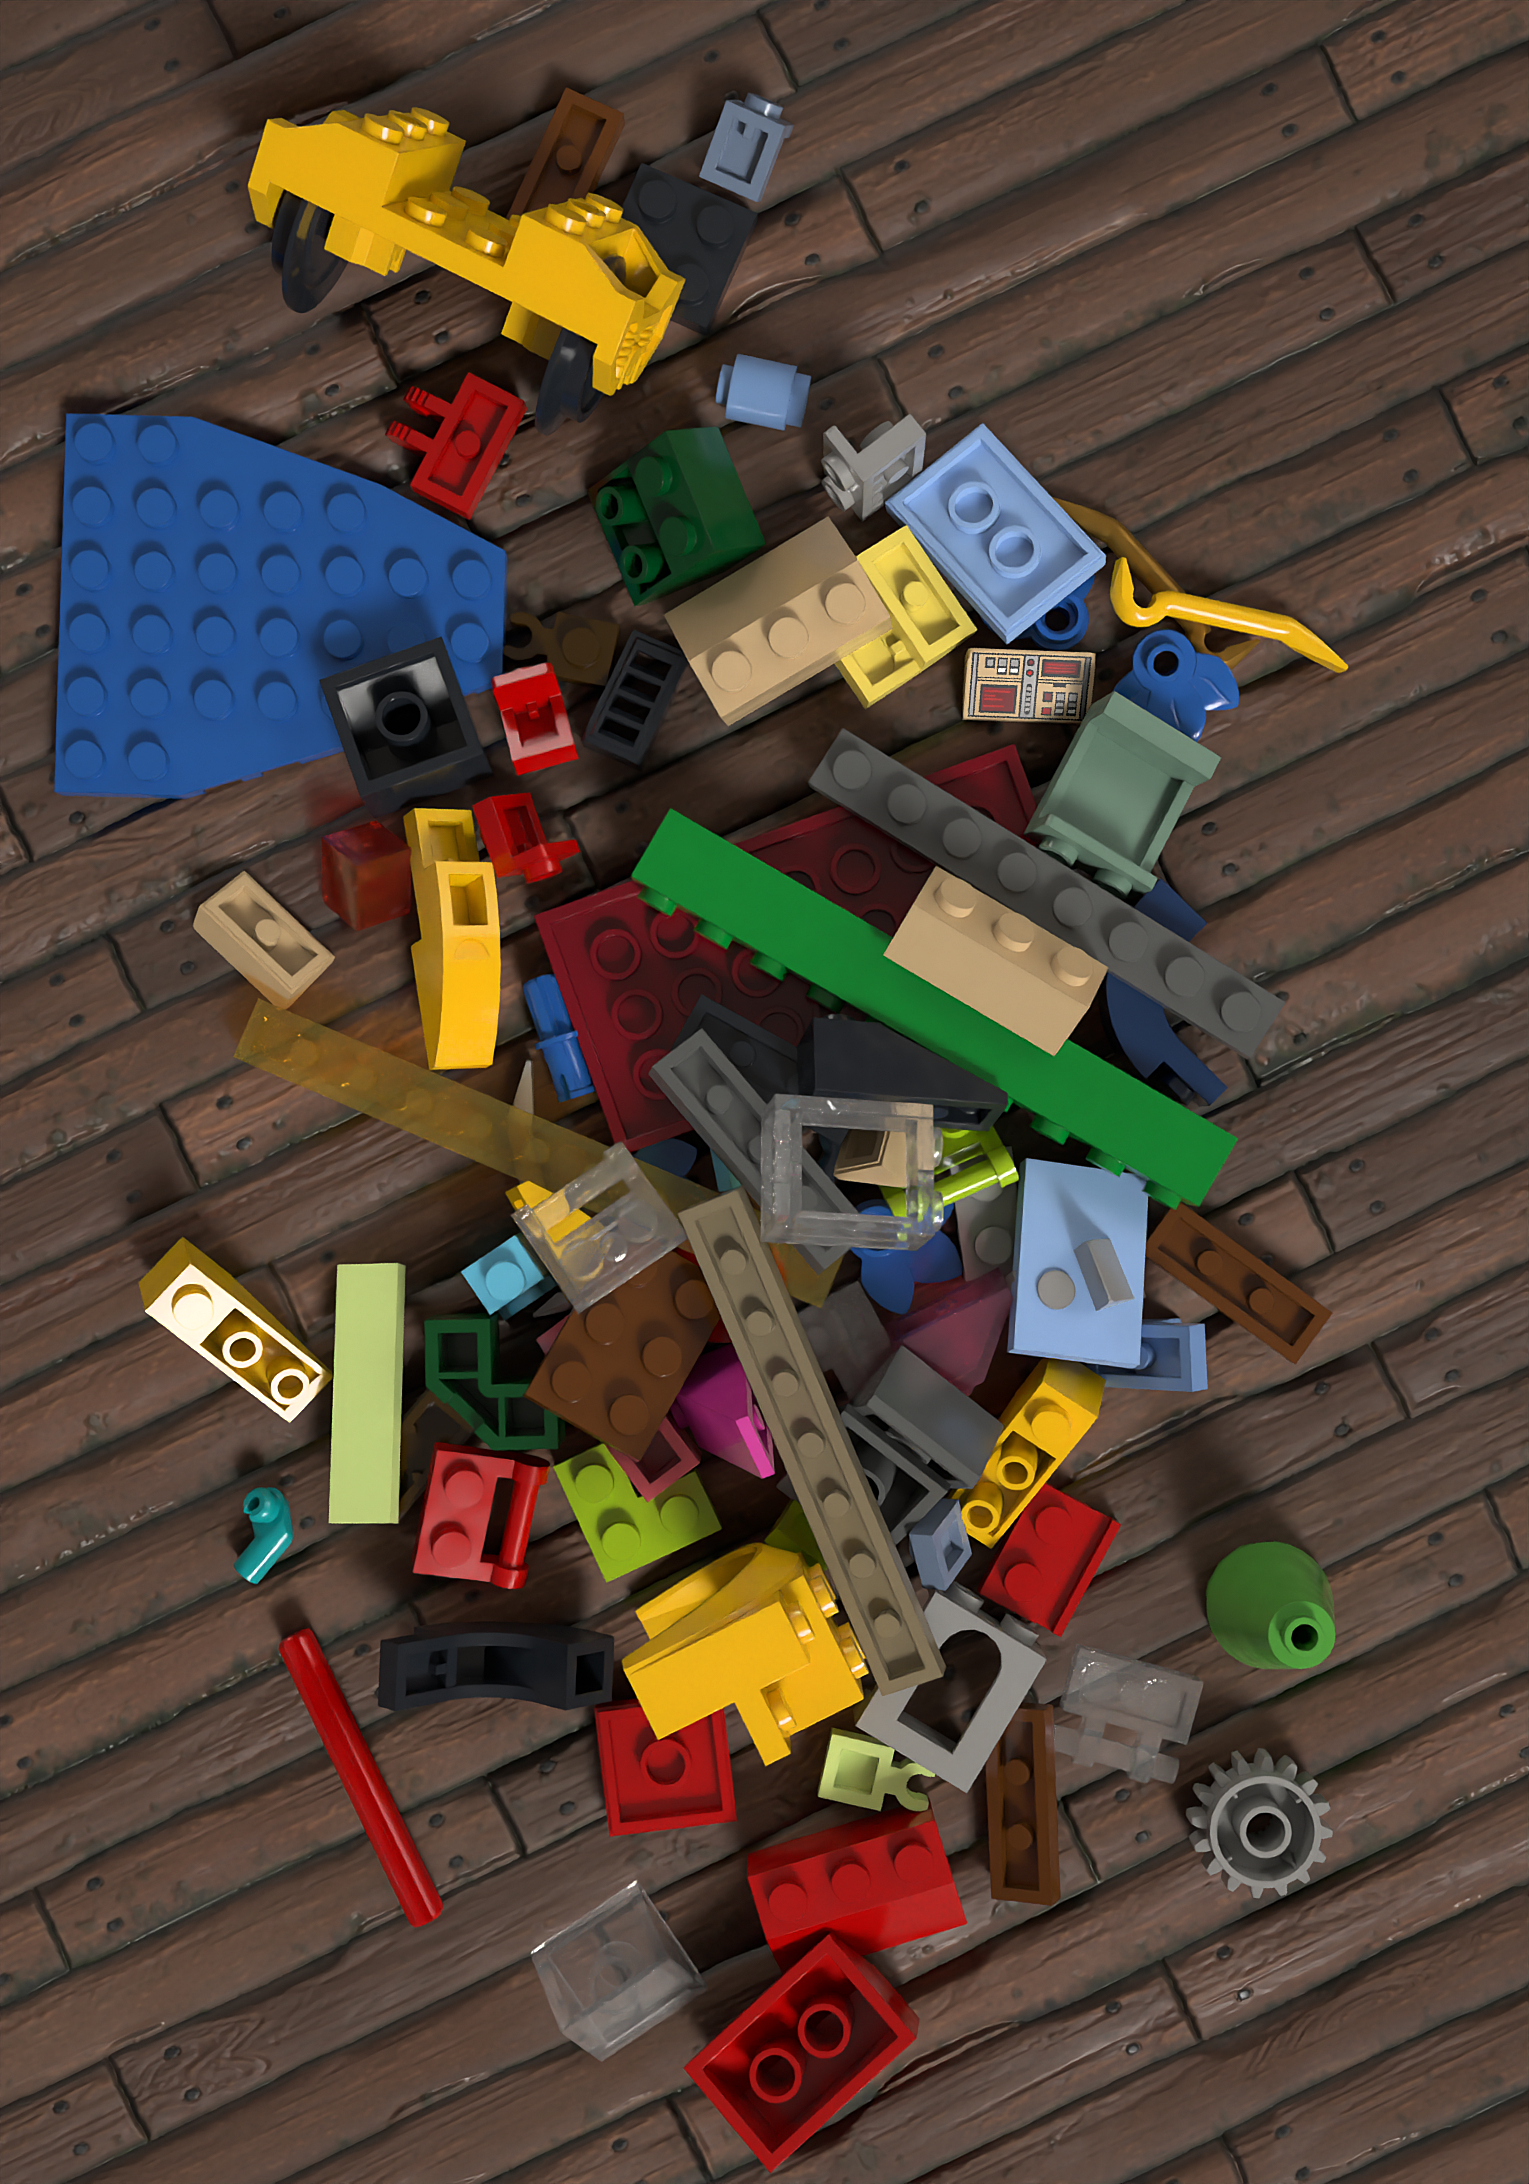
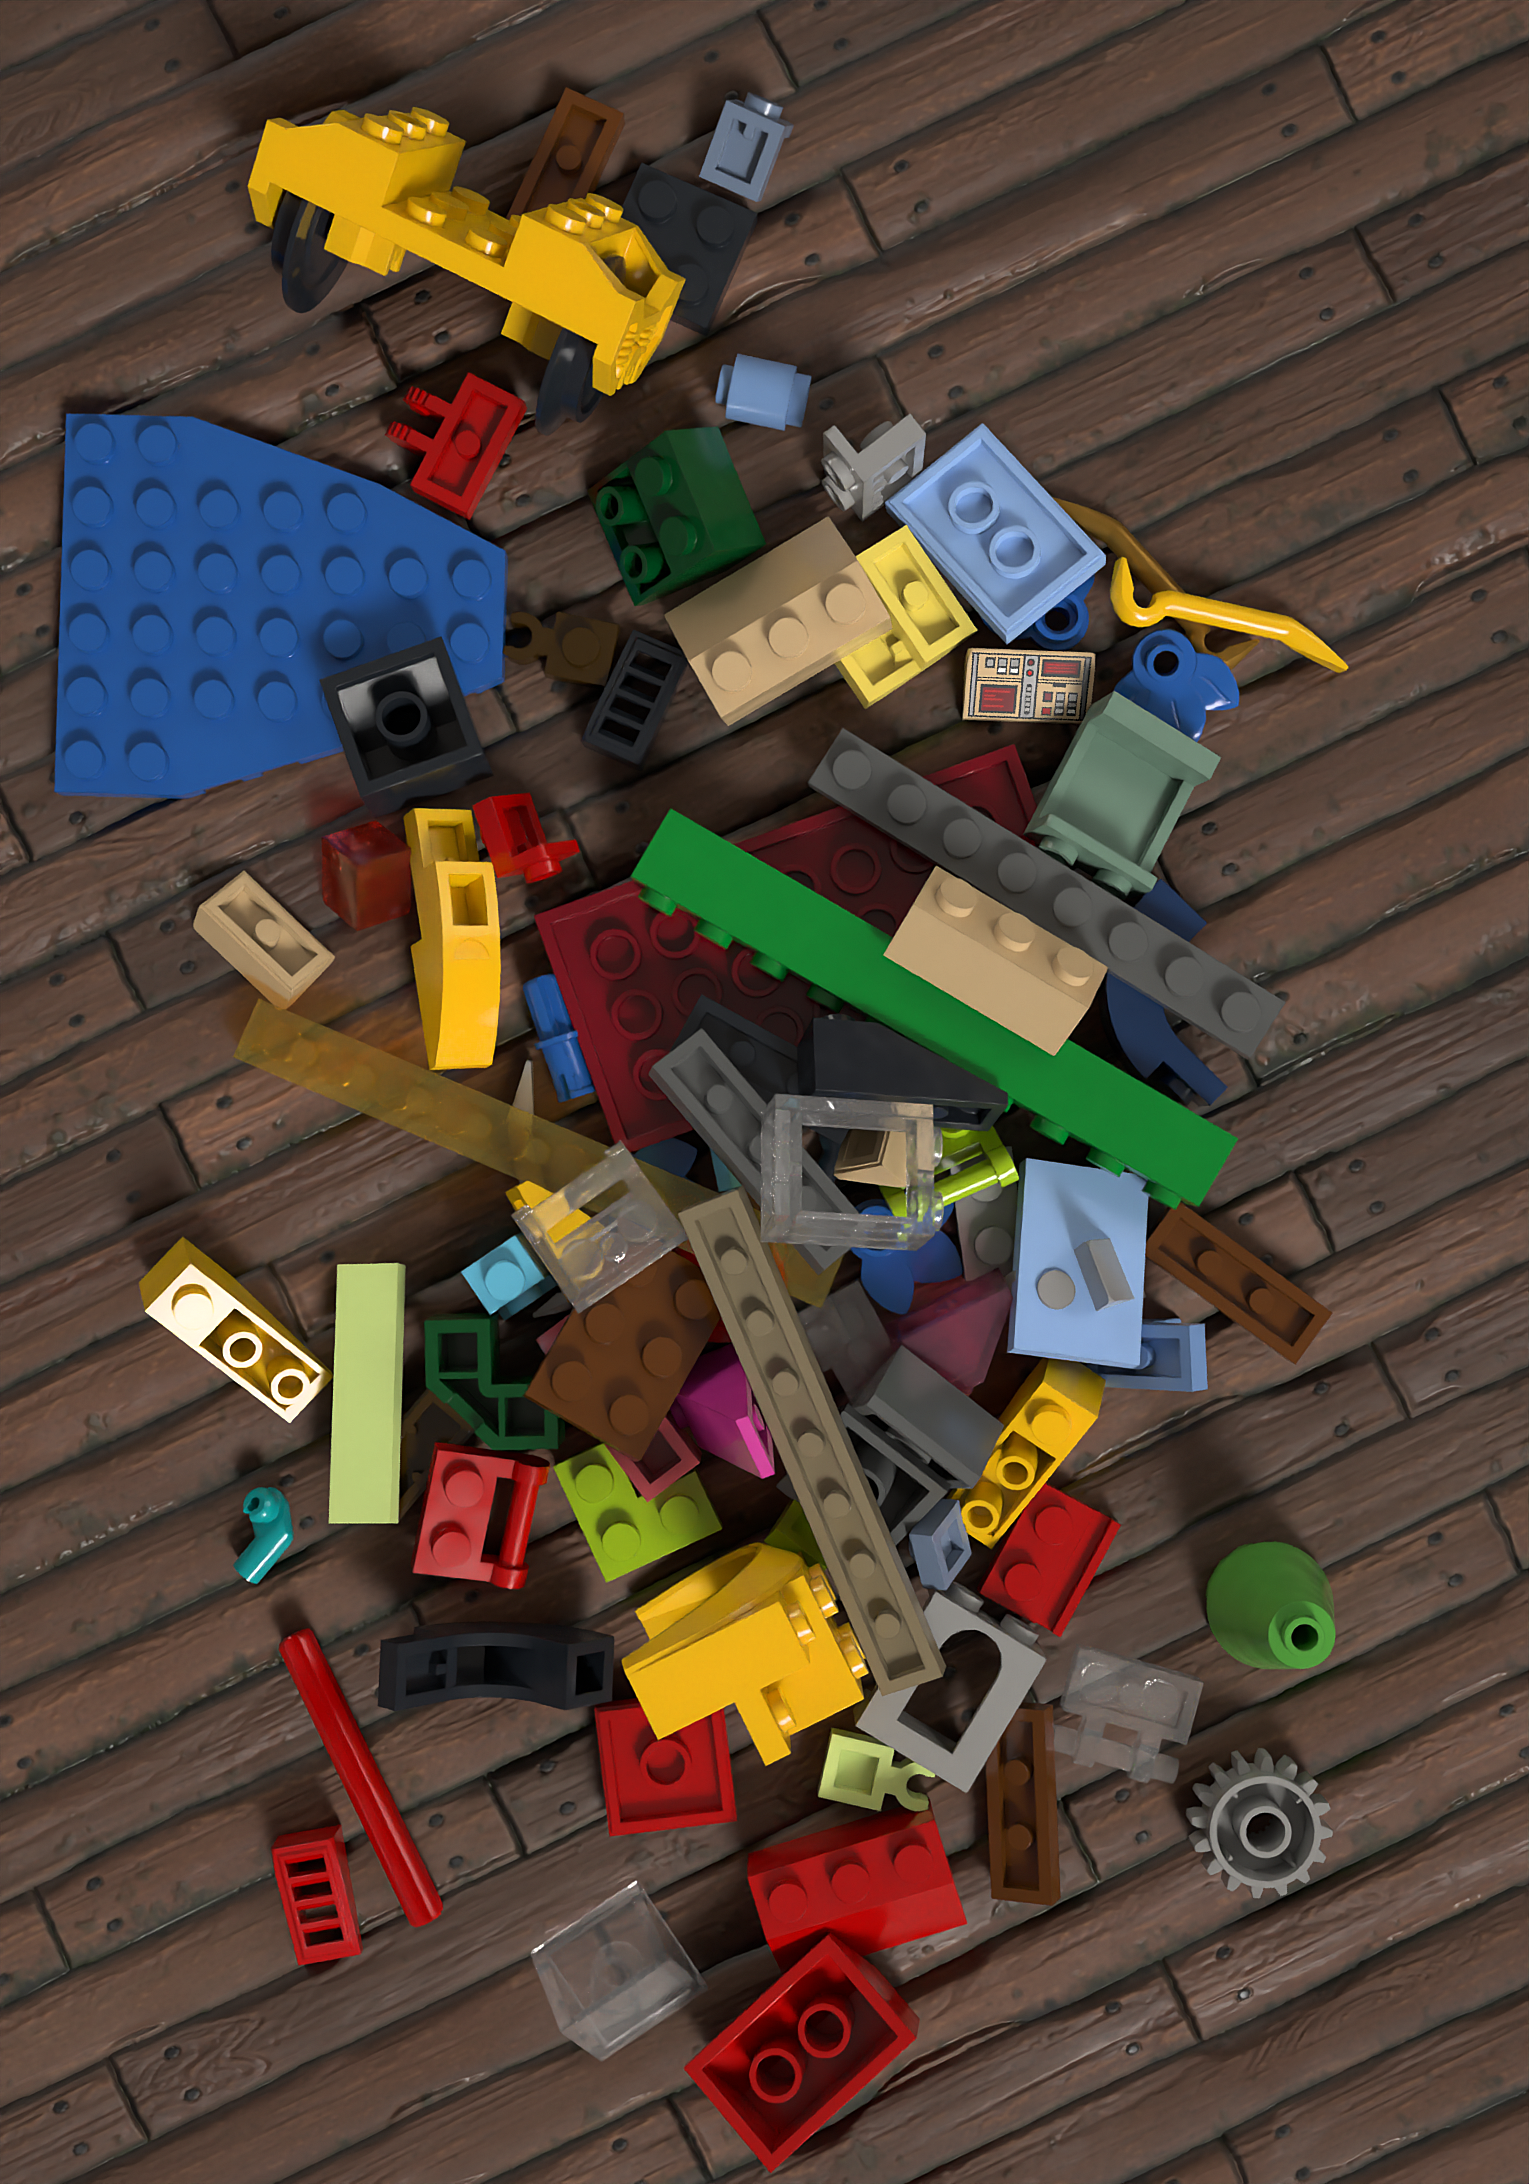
red bracket [491,662,579,775] -> none
none -> red slope [271,1825,363,1966]

